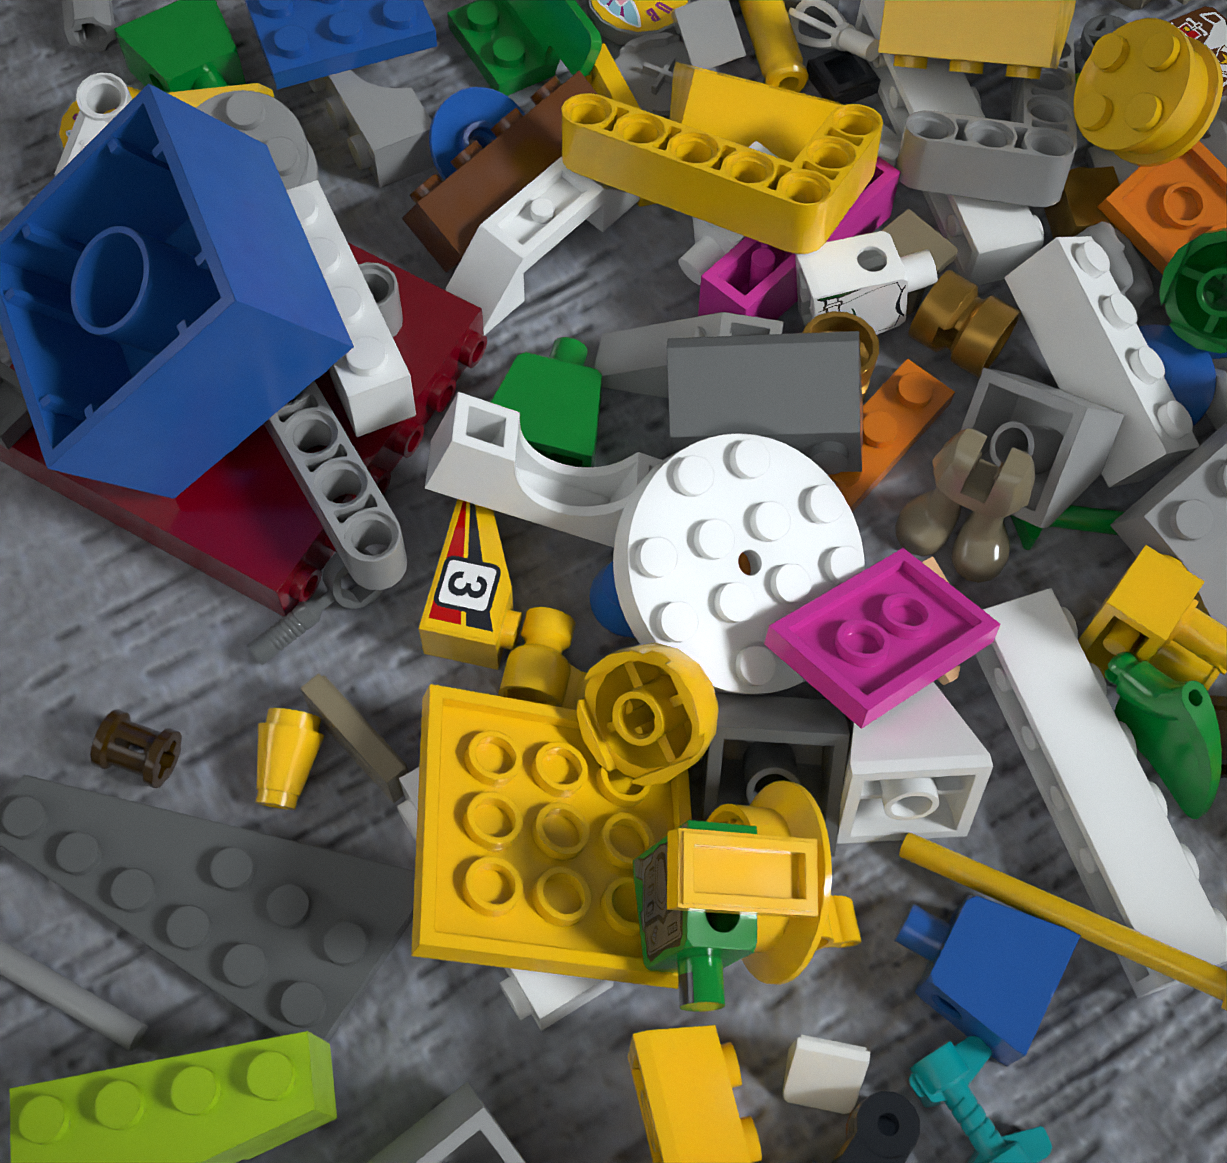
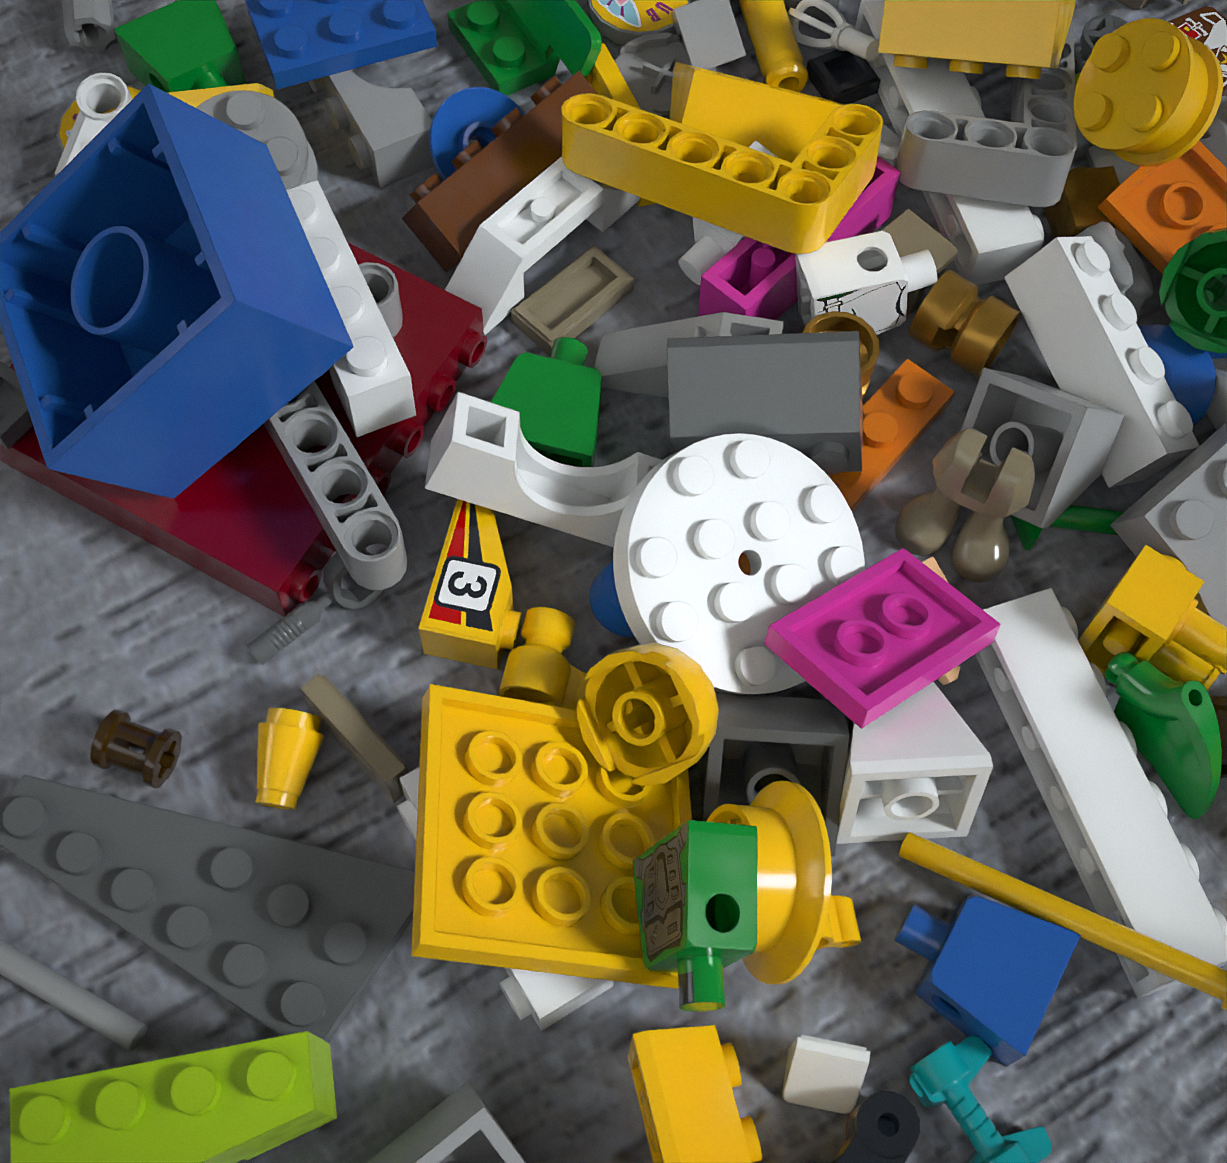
yellow tile [667,828,818,918] -> none
none -> dark tan tile [510,244,634,355]

